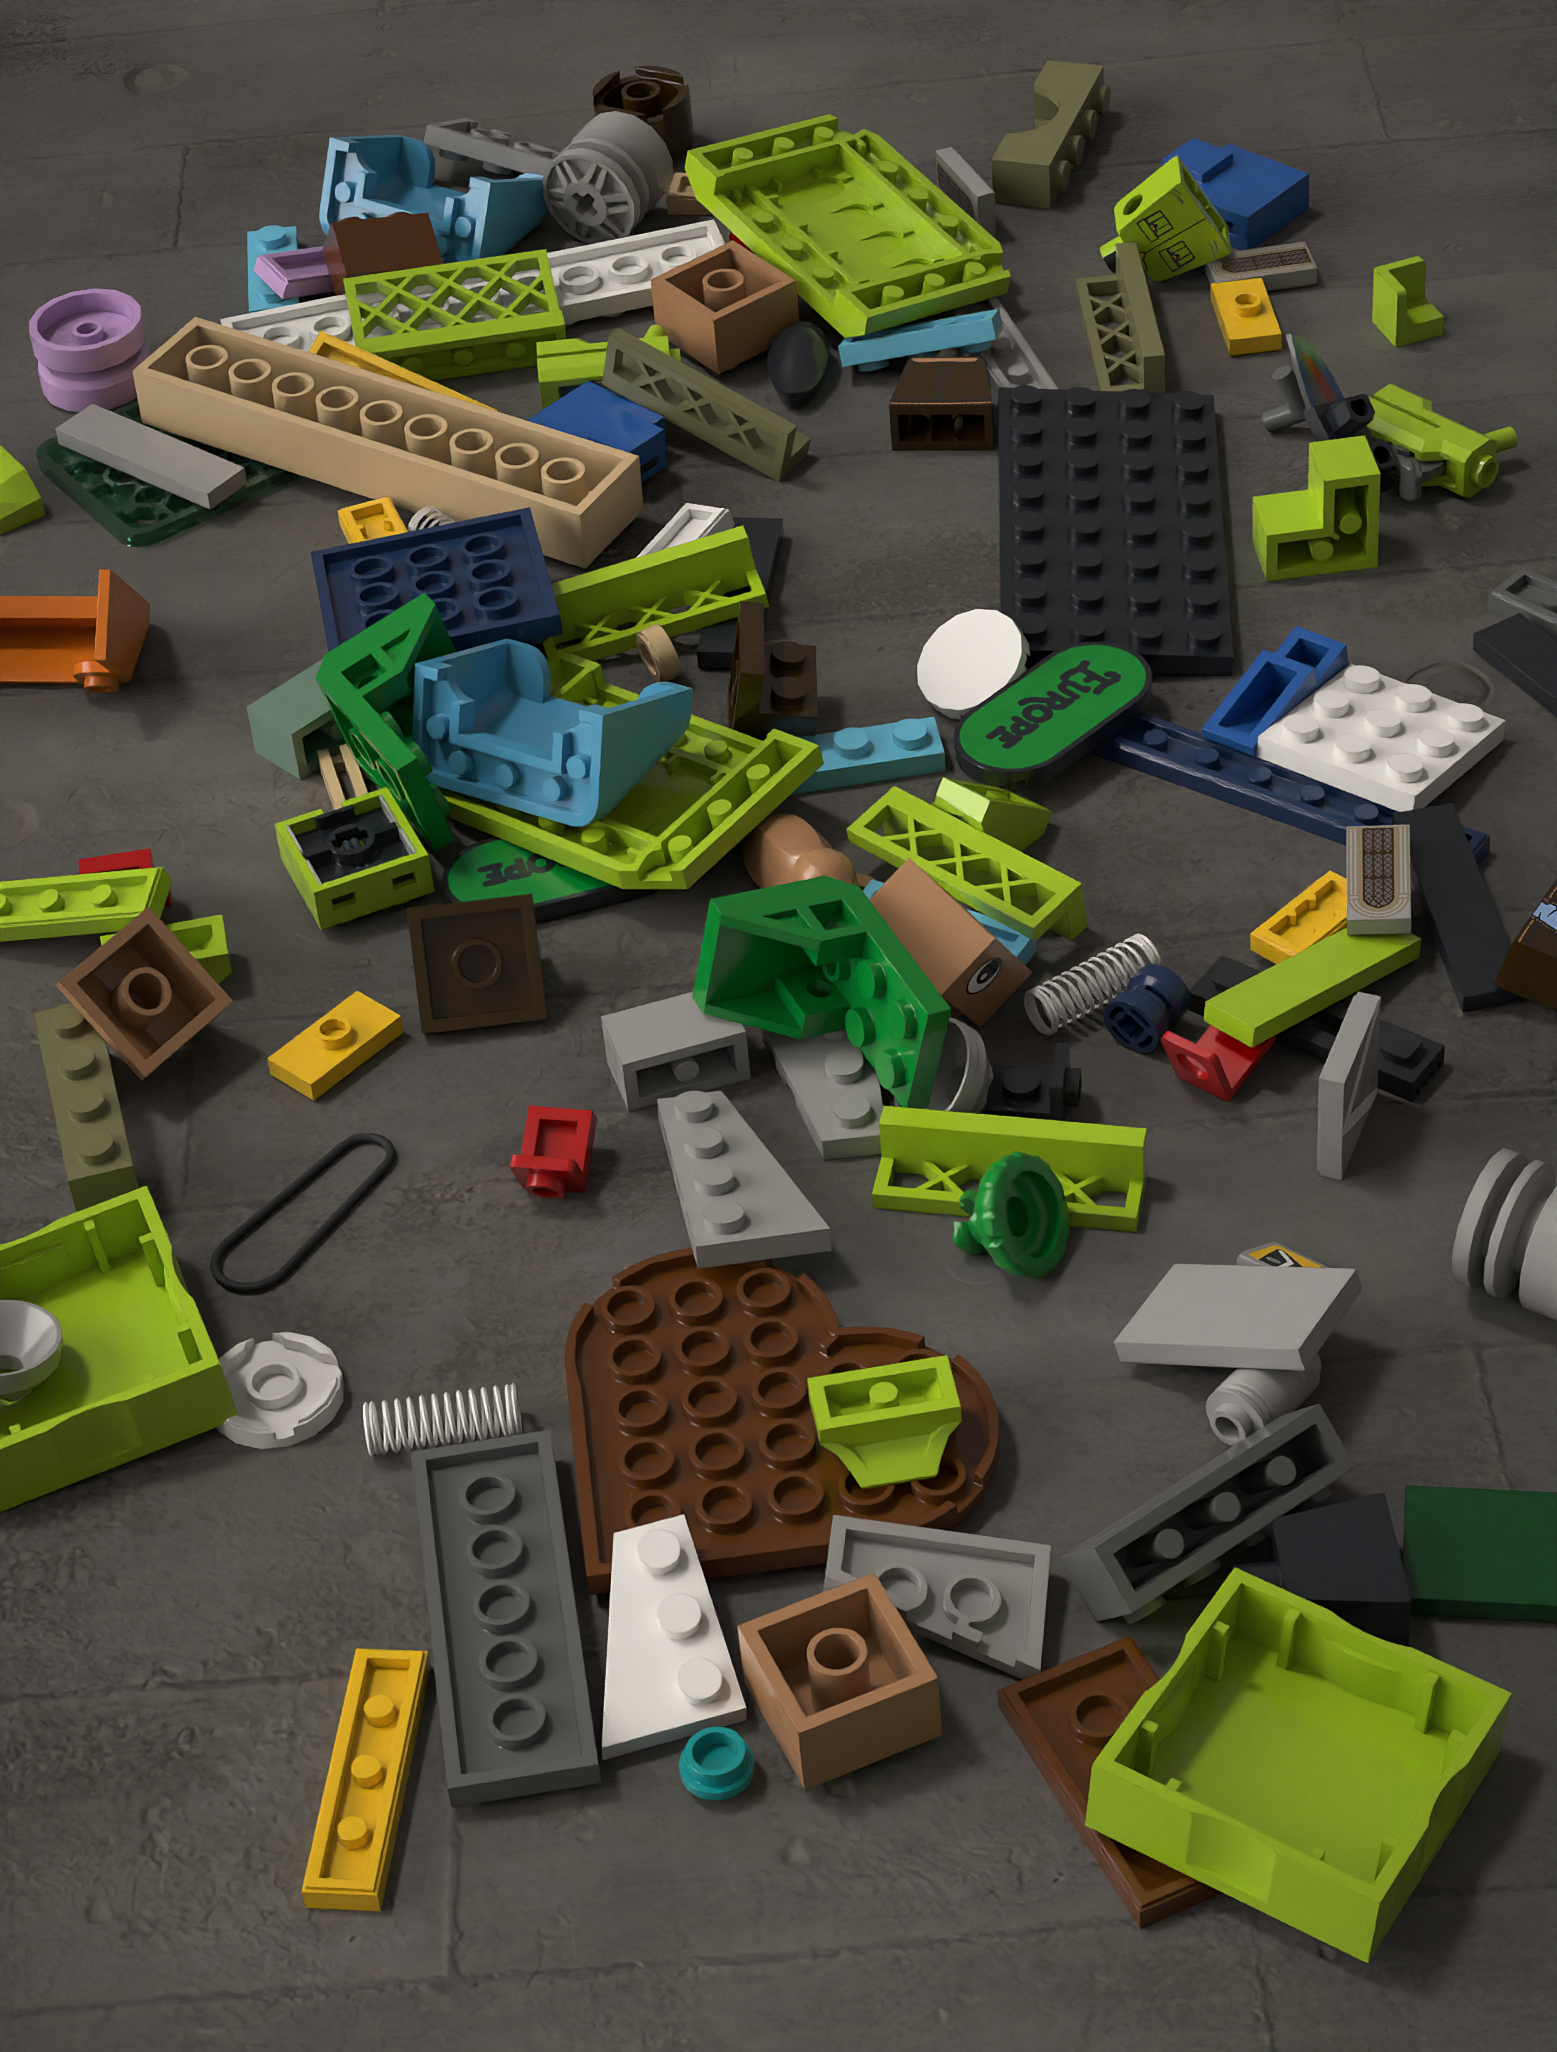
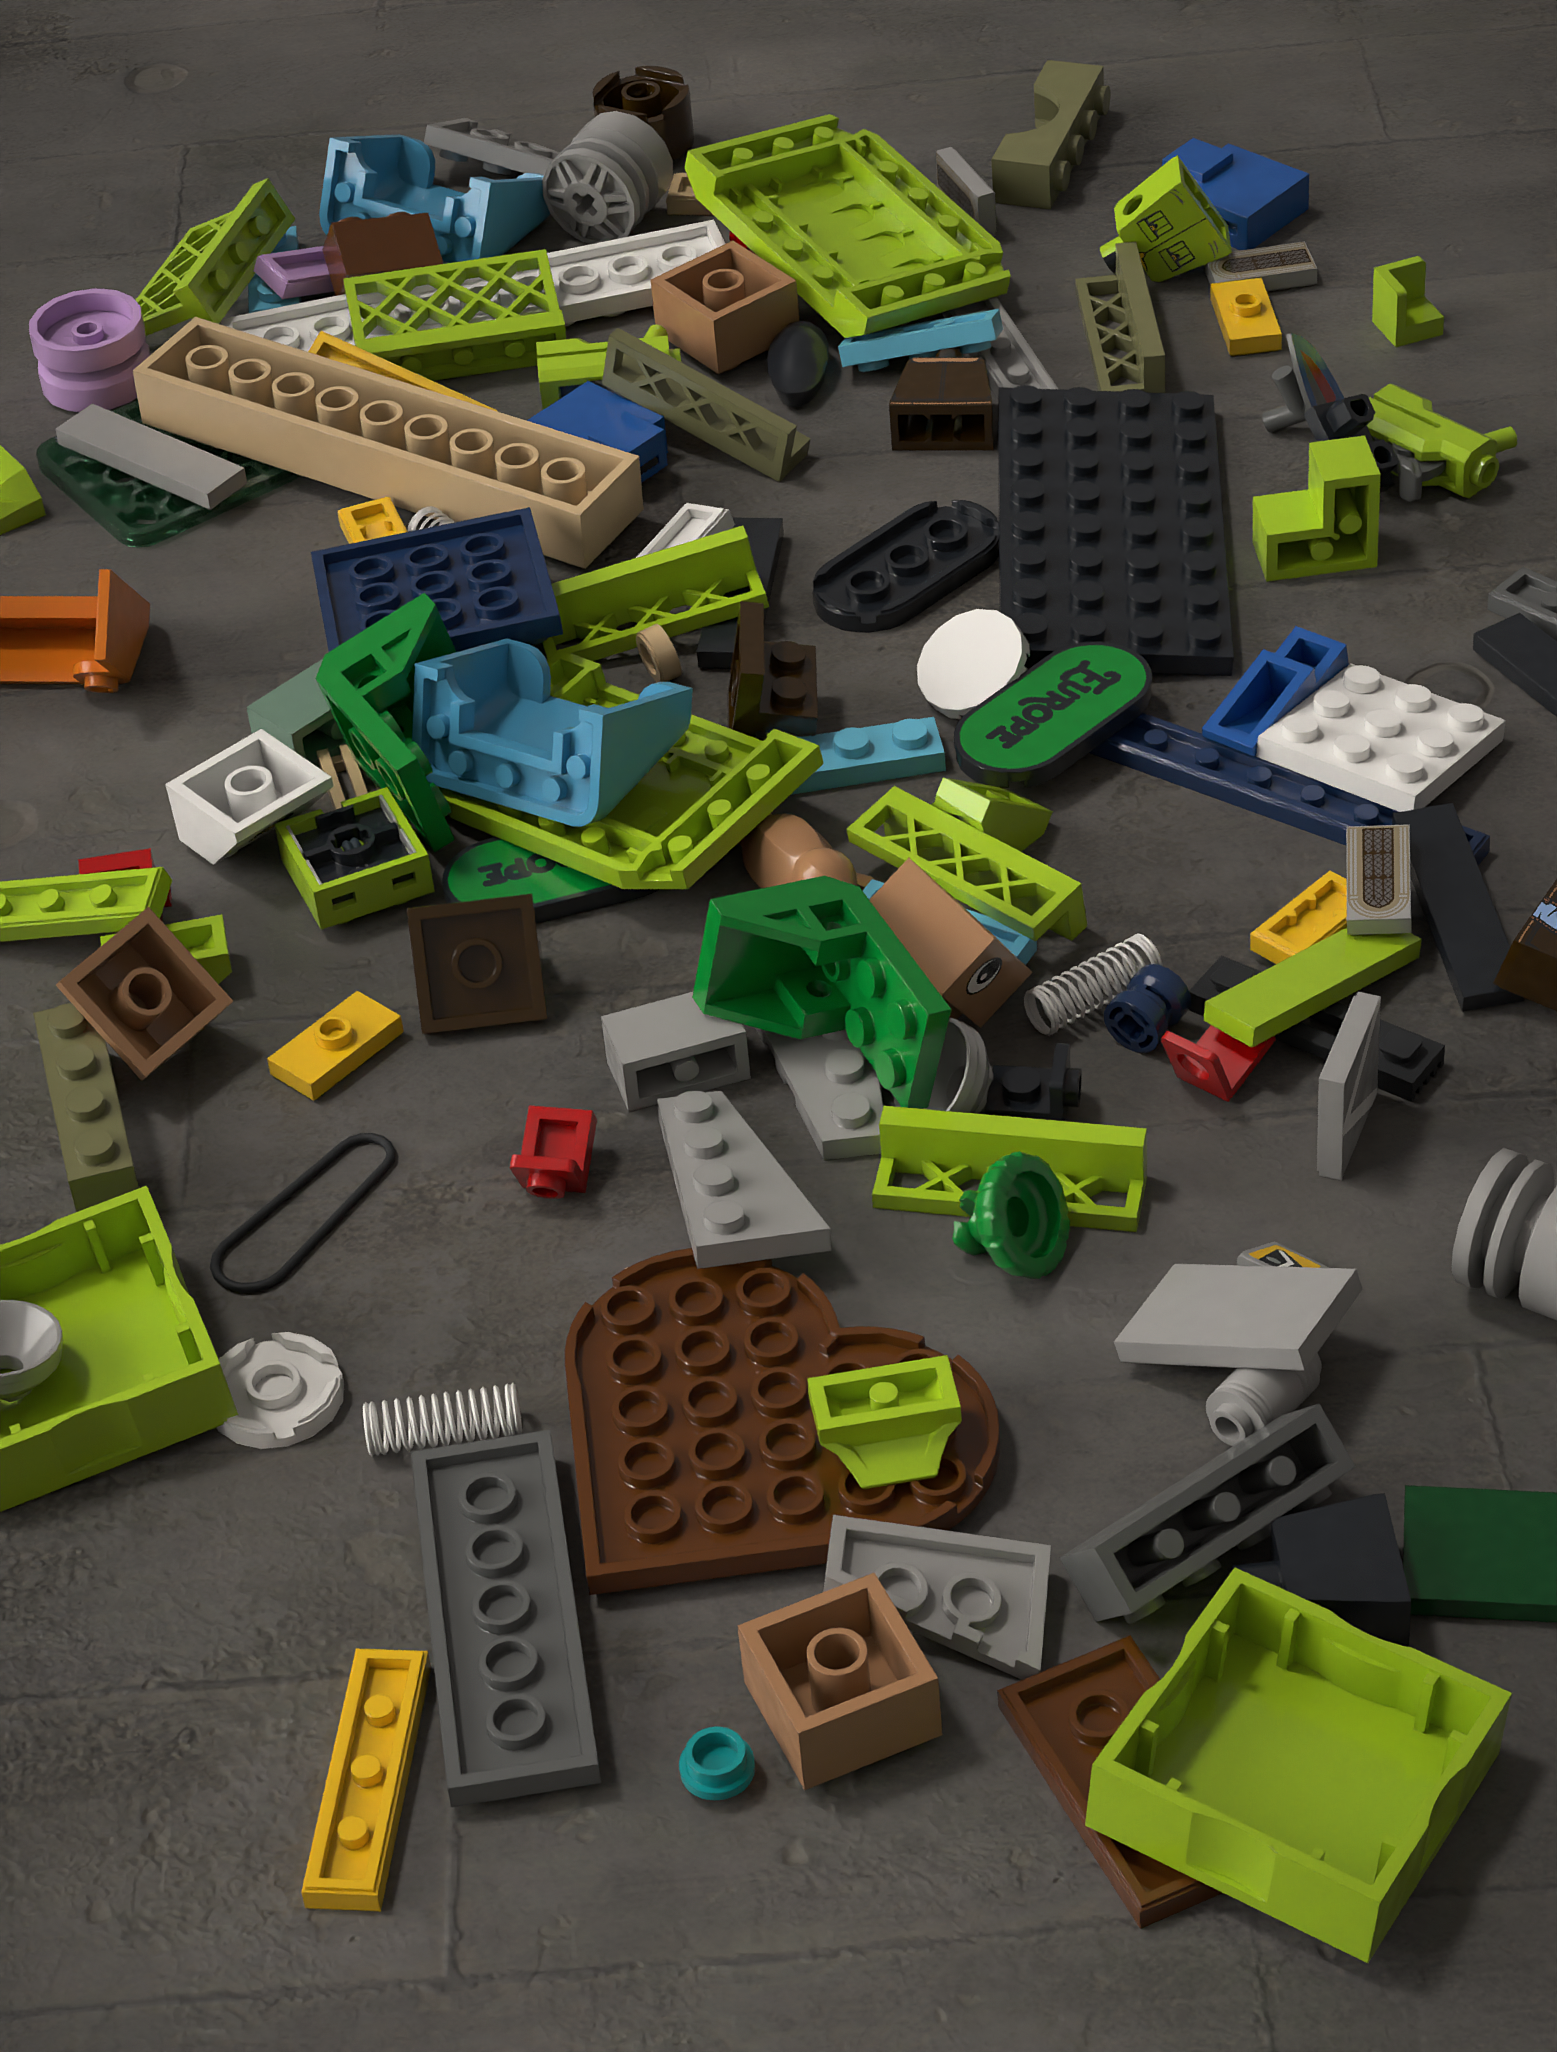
white wing [602,1514,747,1760] -> none
none -> lime fence [136,178,295,336]
none -> white slope [165,729,334,865]
none -> black tile [812,500,999,633]

